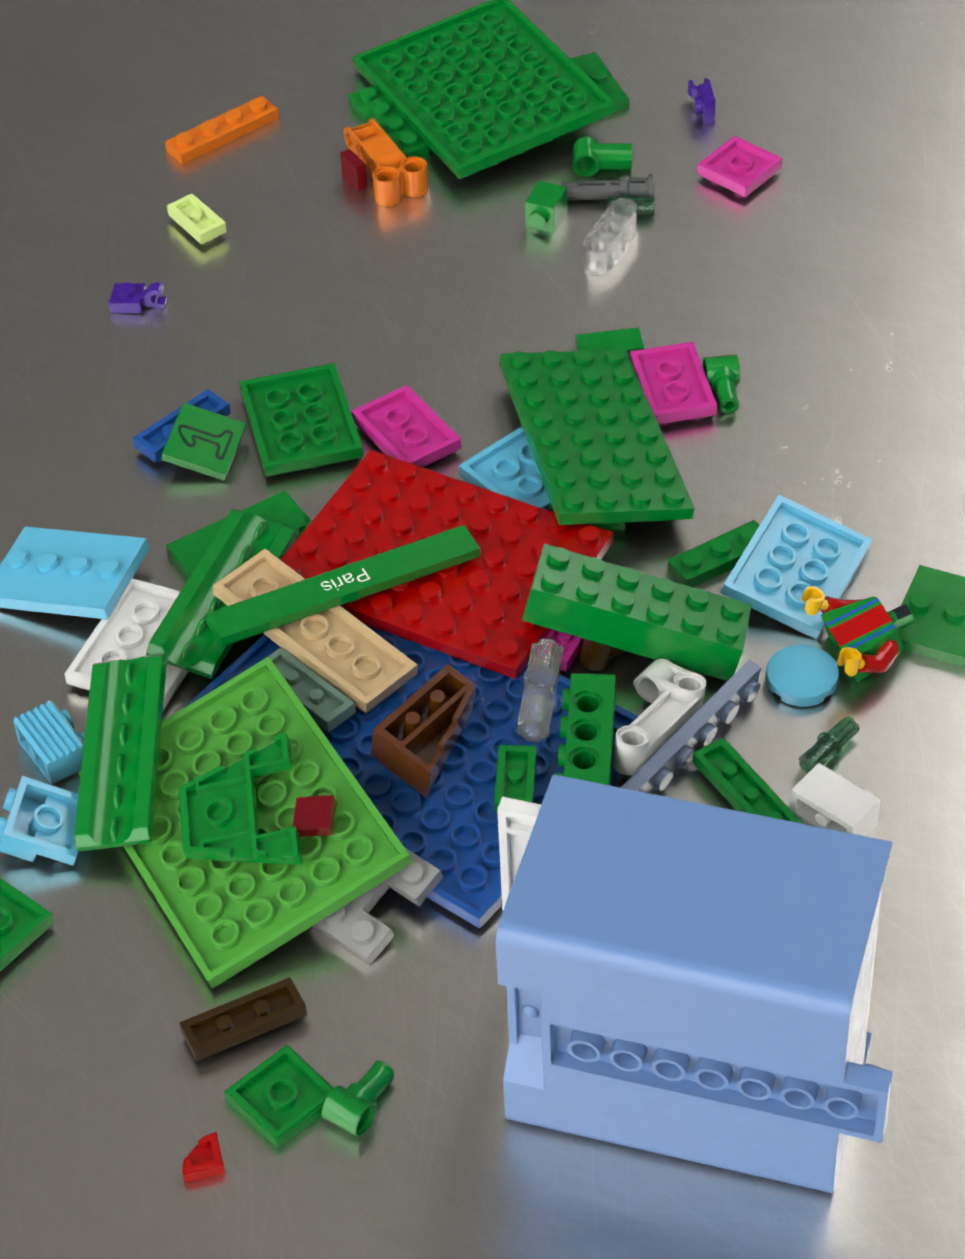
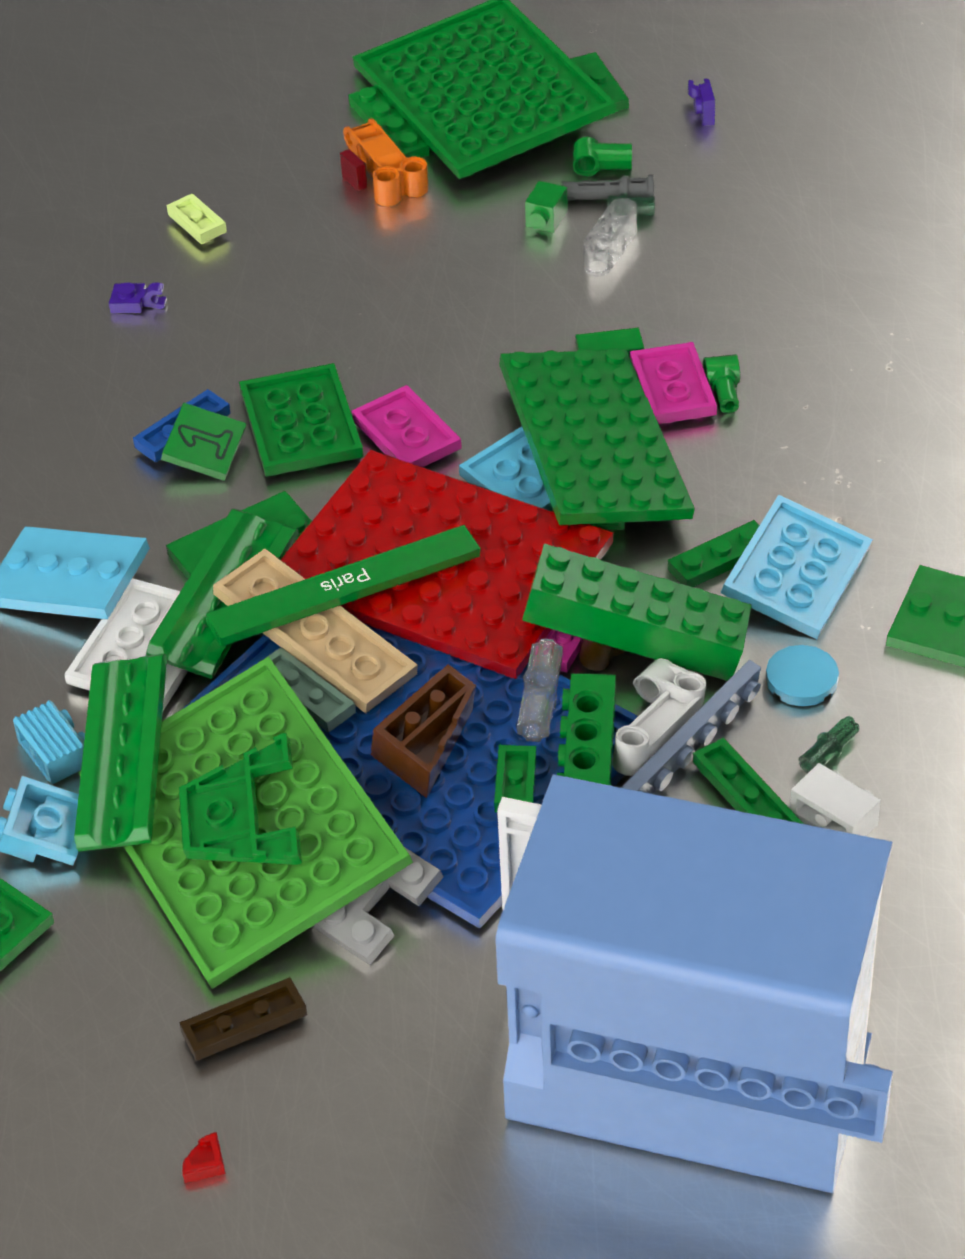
orange plate [165,96,280,165] -> none
green tile [224,1045,334,1149] -> none
dark red tile [292,795,337,837] -> none
green pin [321,1060,394,1137] -> none
dark pink plate [697,136,783,197] -> none
torso [801,586,915,683] -> none

